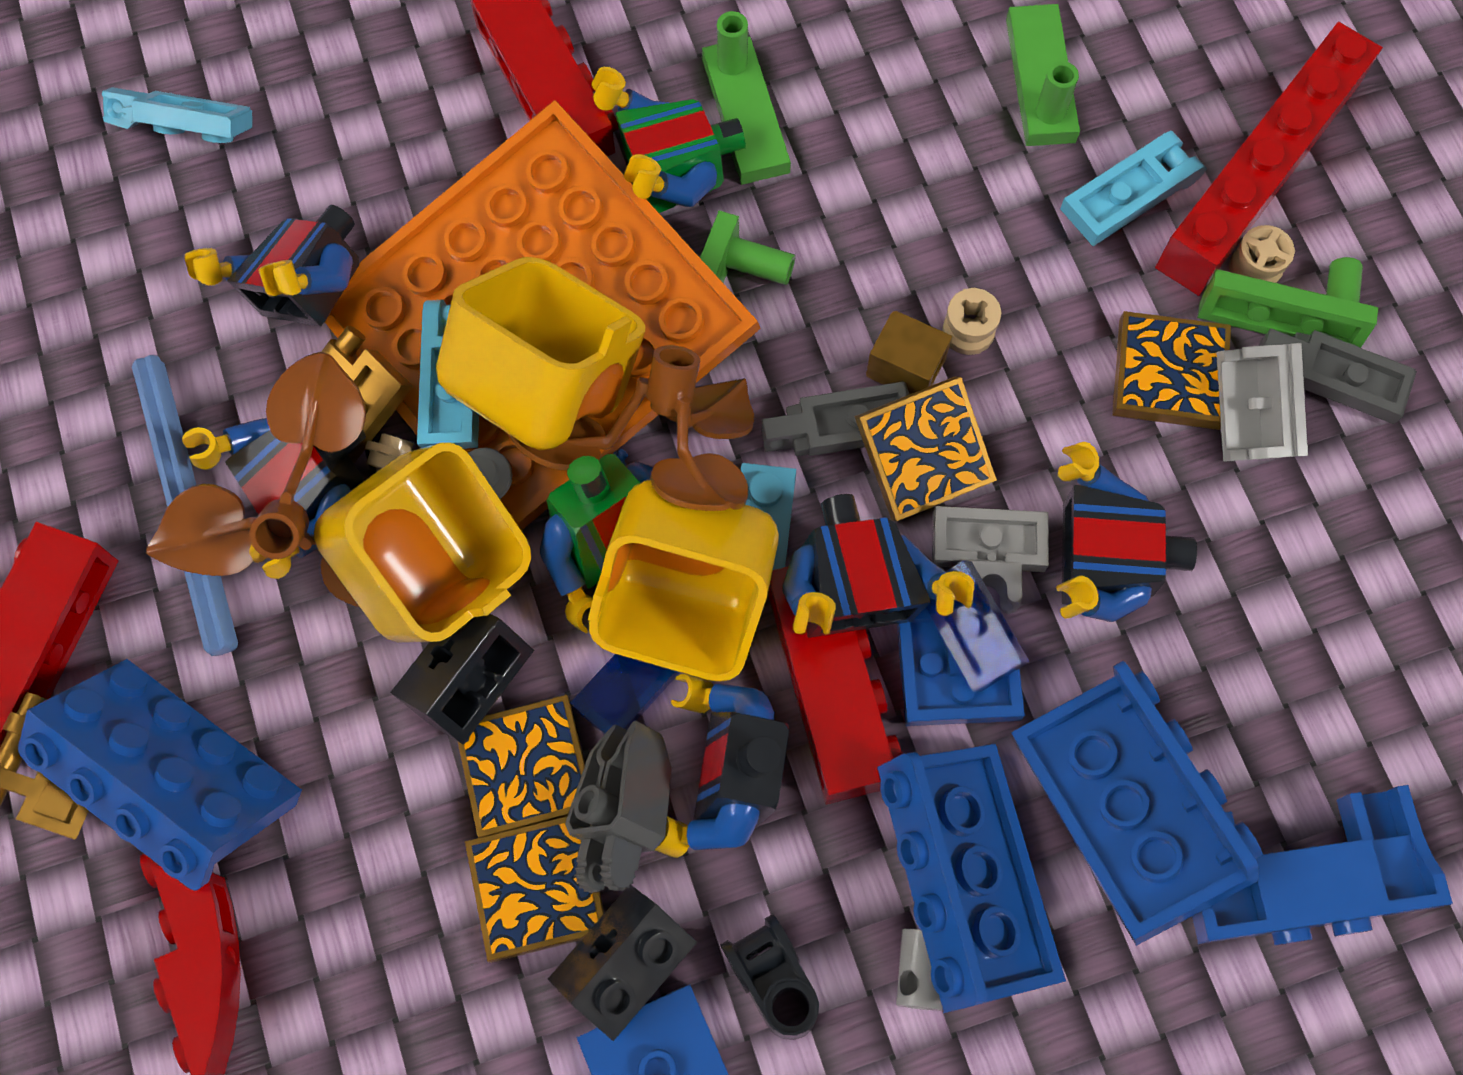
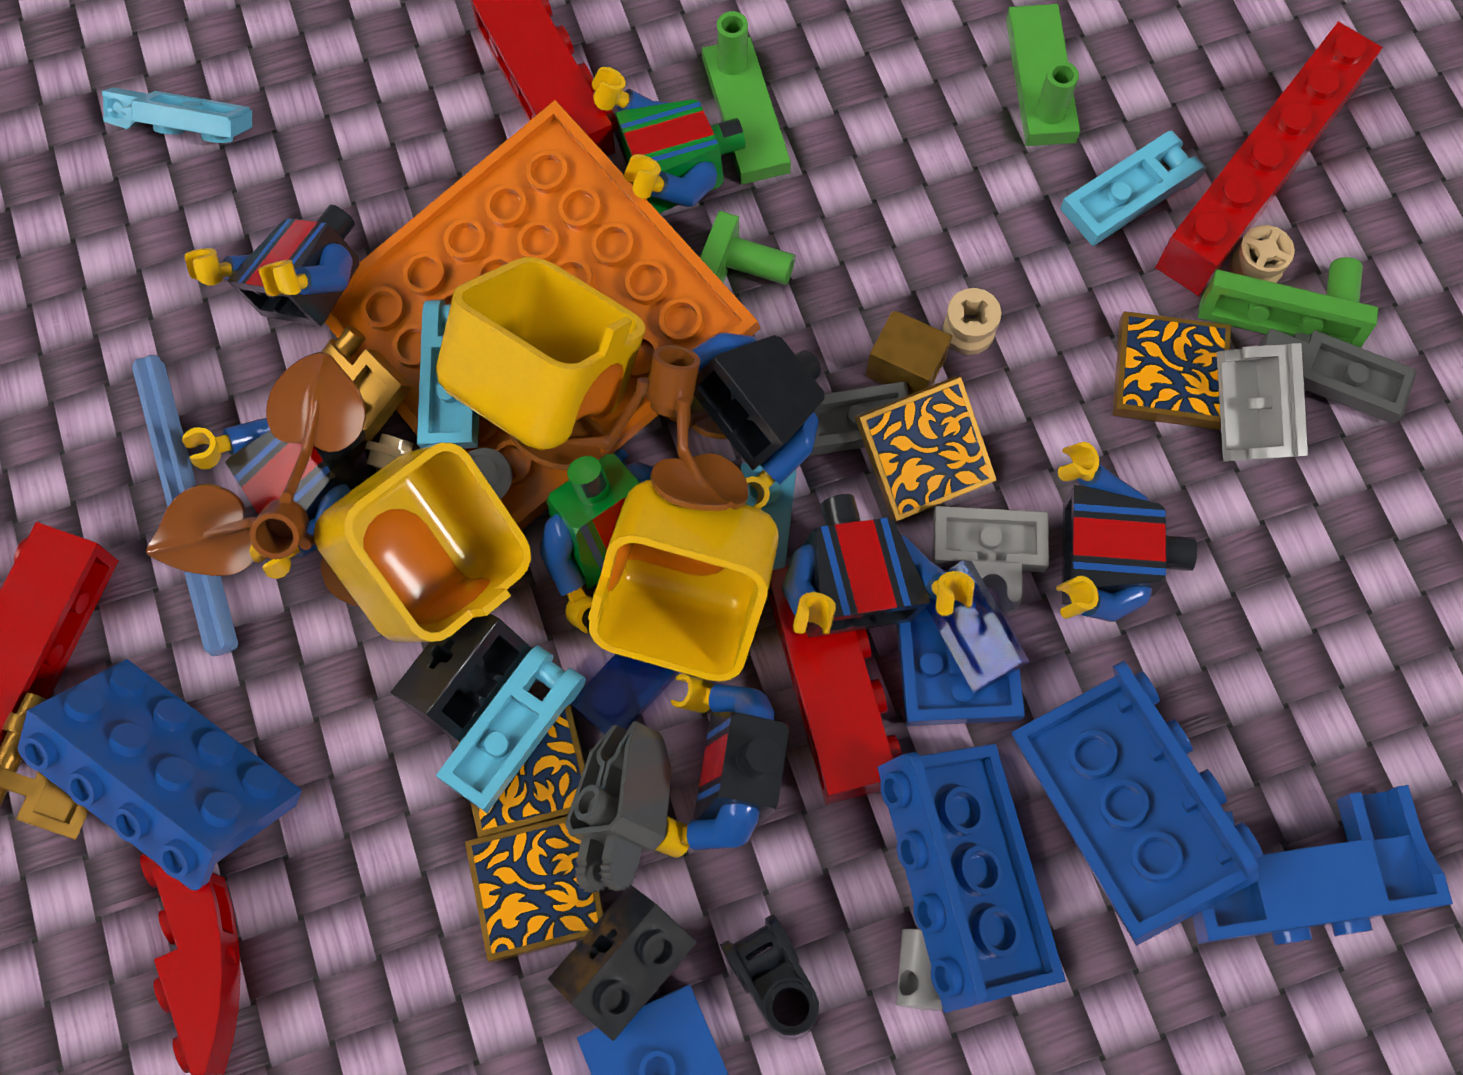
none -> medium azure plate [436,645,586,813]
none -> black torso [648,332,825,509]

